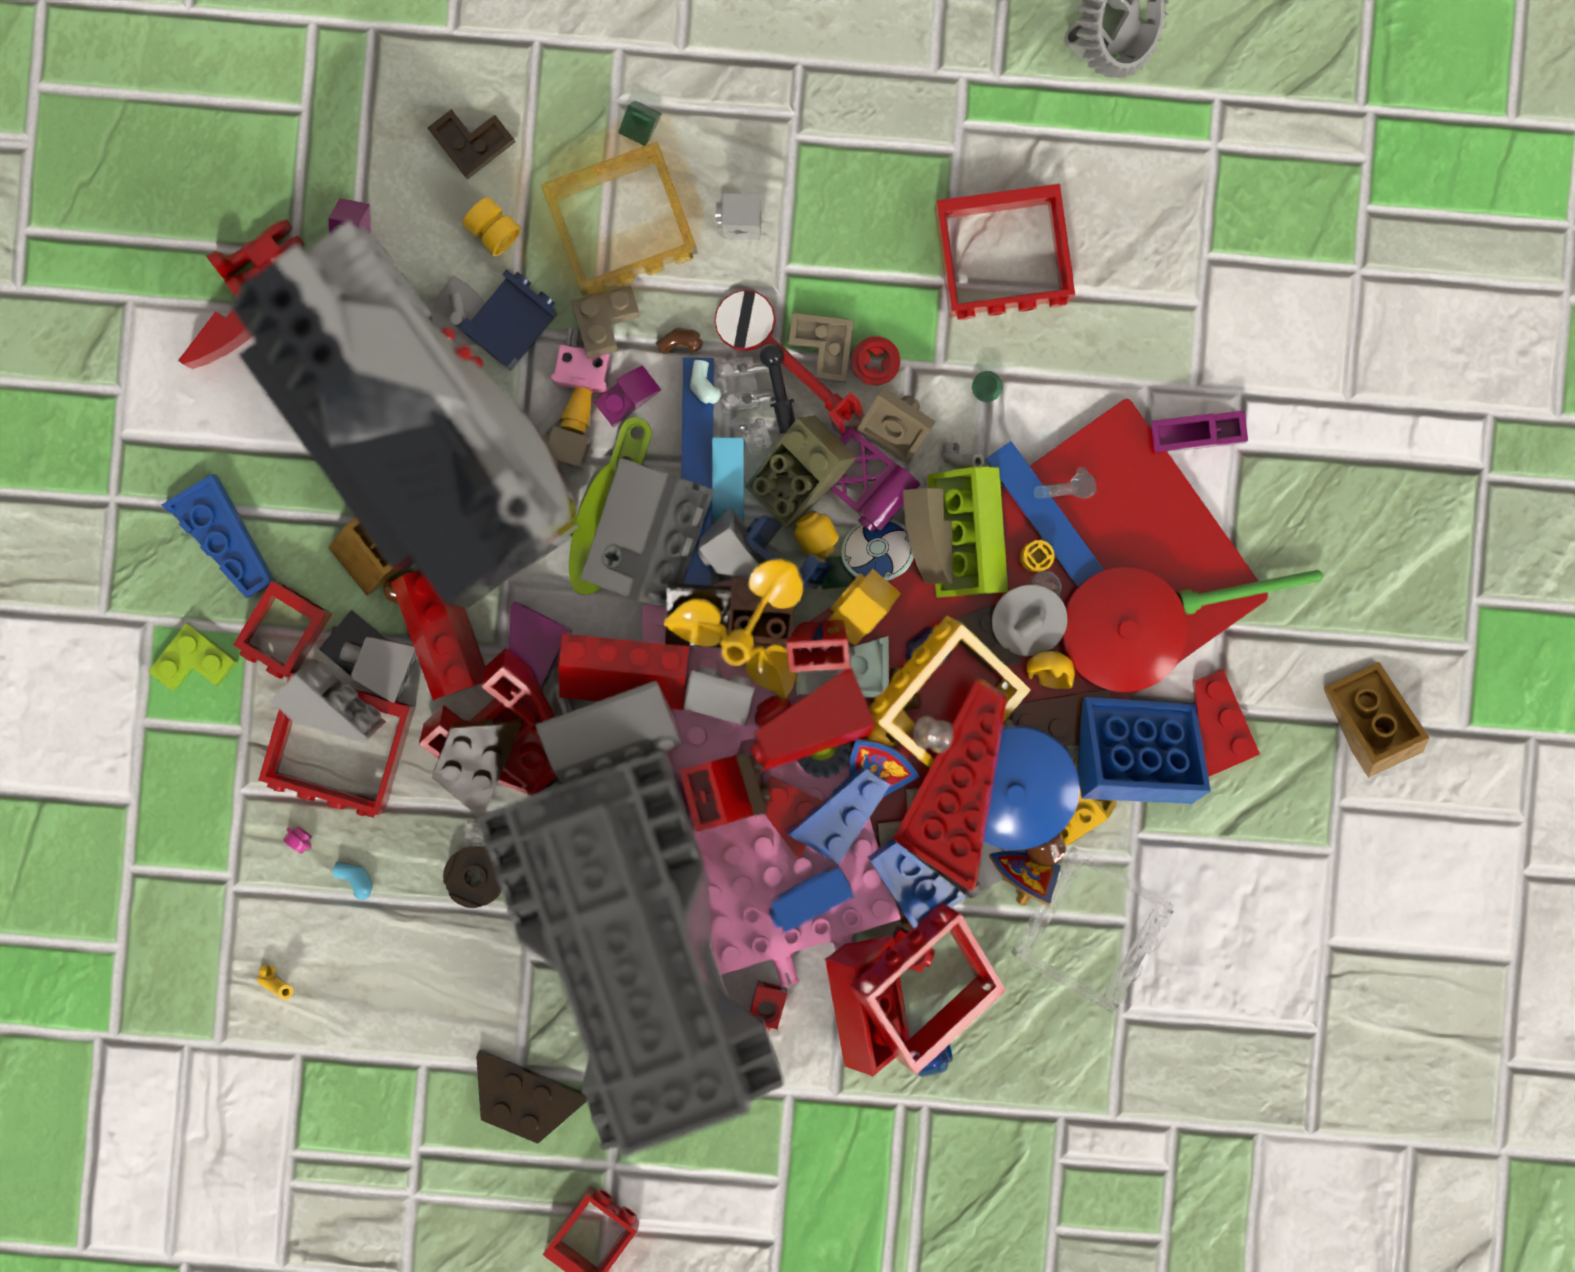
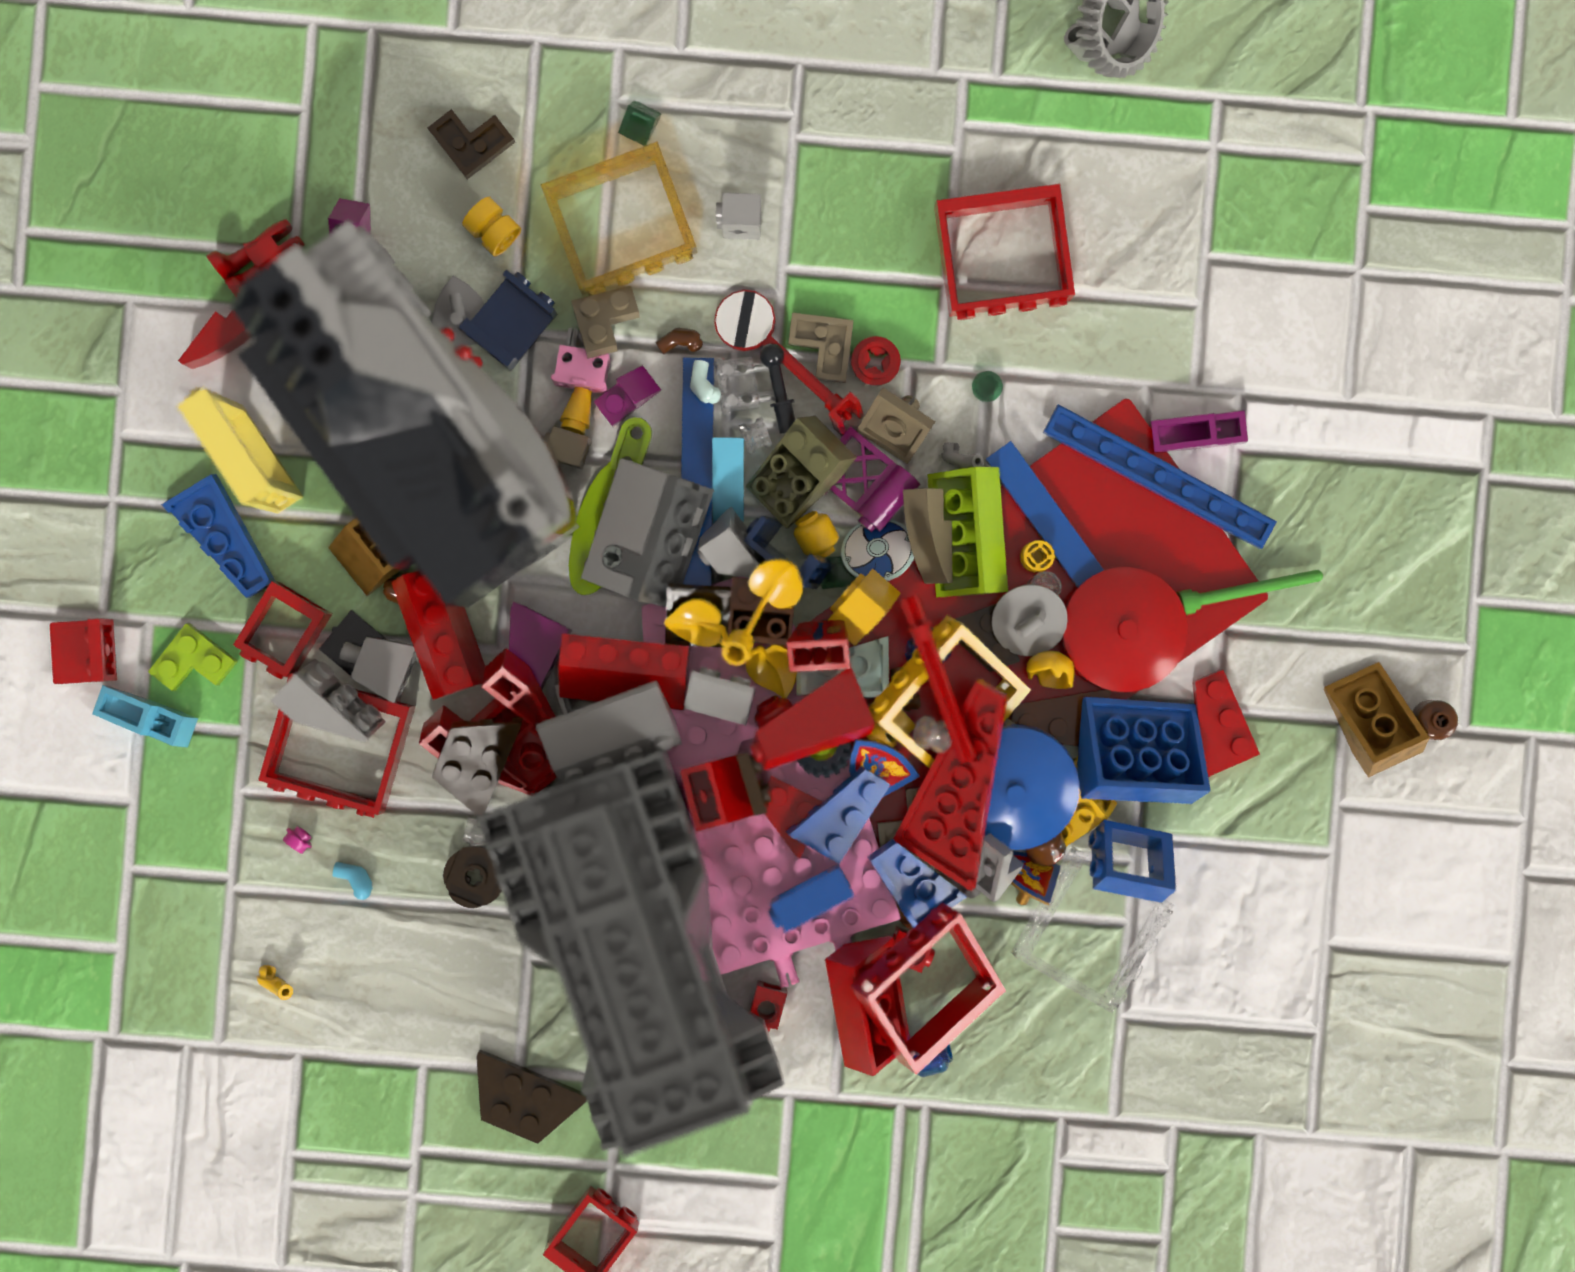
clear light blue piece [1034,467,1097,499] -> none
none -> red bracket [50,618,117,684]
none -> medium azure slope [92,685,198,747]
none -> light yellow window [177,388,303,514]
none -> red axle [900,594,976,763]
none -> light grey slope [976,834,1024,902]
none -> blue tile [1042,404,1277,549]
none -> blue window [1088,820,1176,903]
none -> reddish brown head [1413,700,1458,740]

